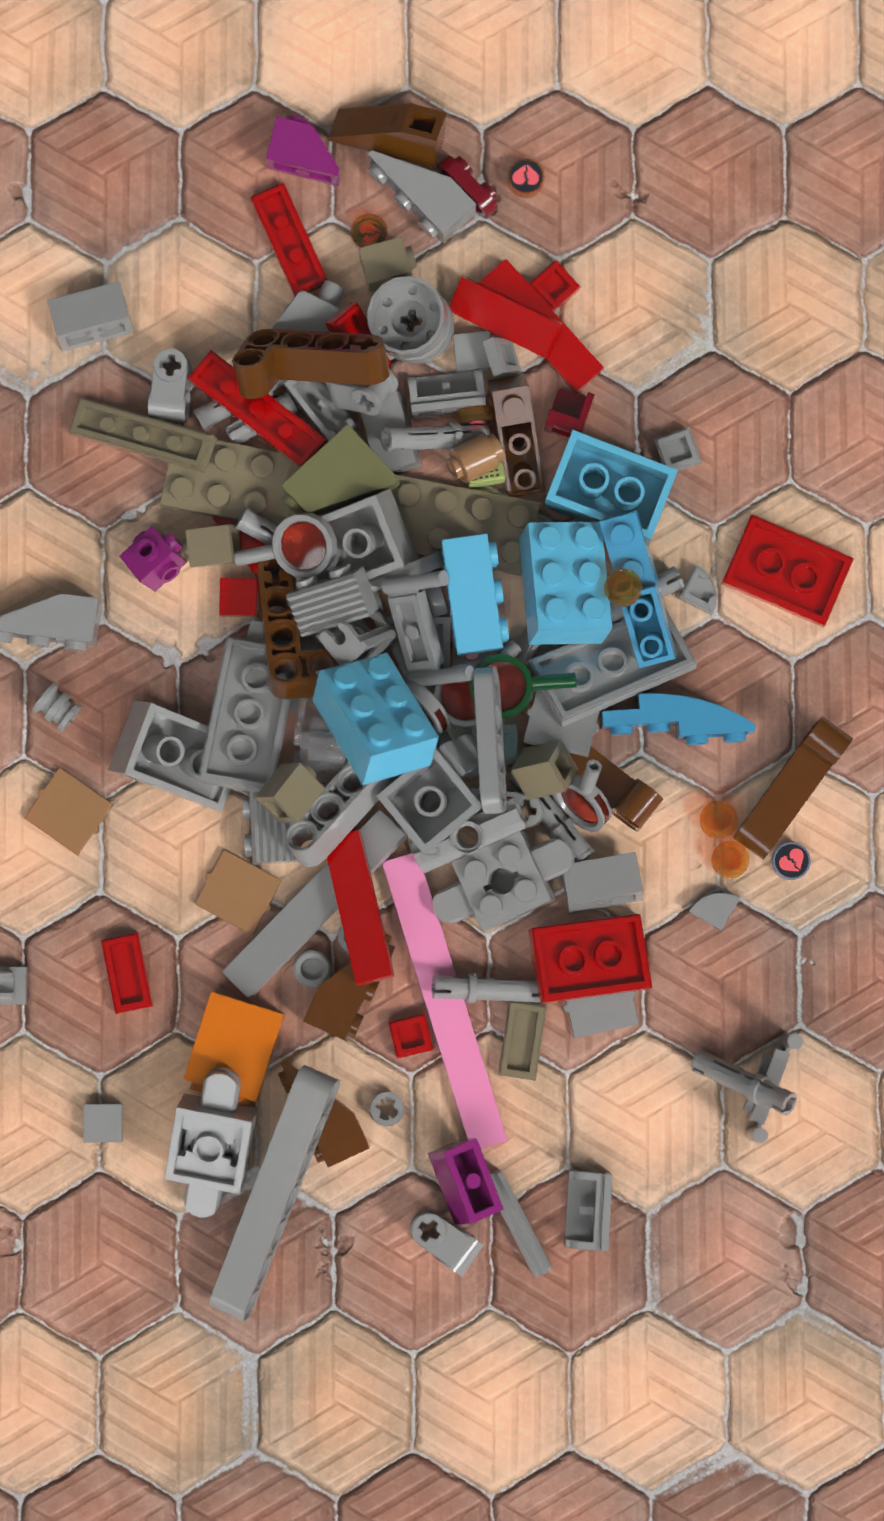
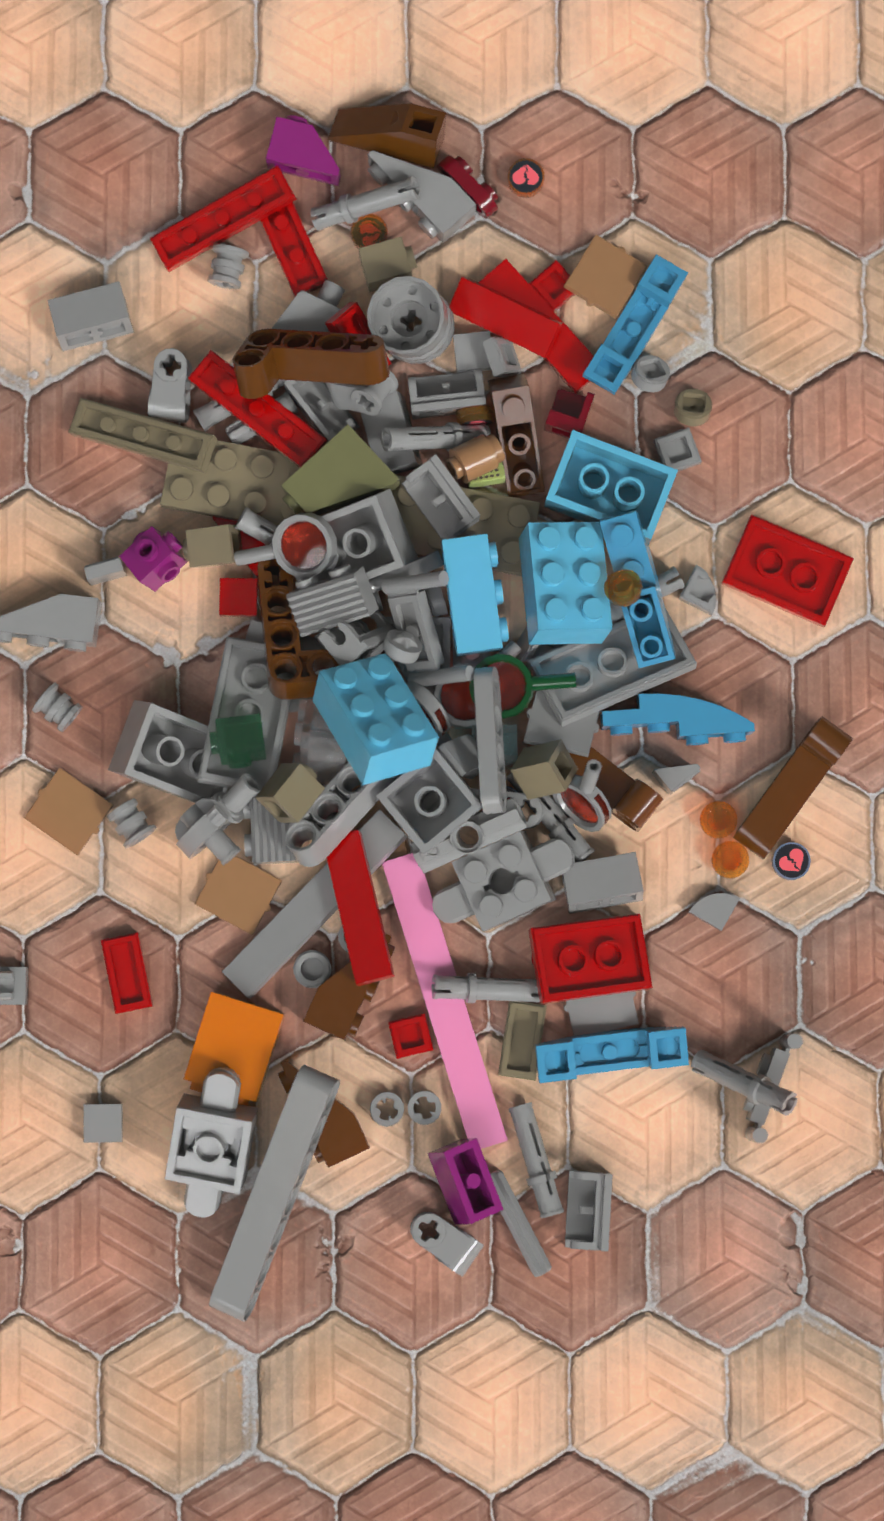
none -> light grey tile [84,557,127,586]
none -> light grey bush [107,798,157,848]
none -> red tile [150,165,297,272]
none -> light grey pin [175,773,262,866]
none -> light grey bush [208,244,249,290]
none -> clear green brick [209,713,267,769]
none -> light grey pin [310,176,421,231]
none -> light grey tile [382,630,423,664]
none -> light grey hinge [402,455,480,540]
none -> light grey bush [408,1091,441,1125]
none -> light grey pin [508,1102,564,1219]
none -> dark azure slope [535,1027,689,1083]
none -> medium nougat piece [564,235,647,319]
none -> dark azure slope [583,254,688,395]
none -> light grey tile [631,355,670,392]
none -> light grey slope [652,764,701,794]
none -> dark tan tile [674,389,712,426]

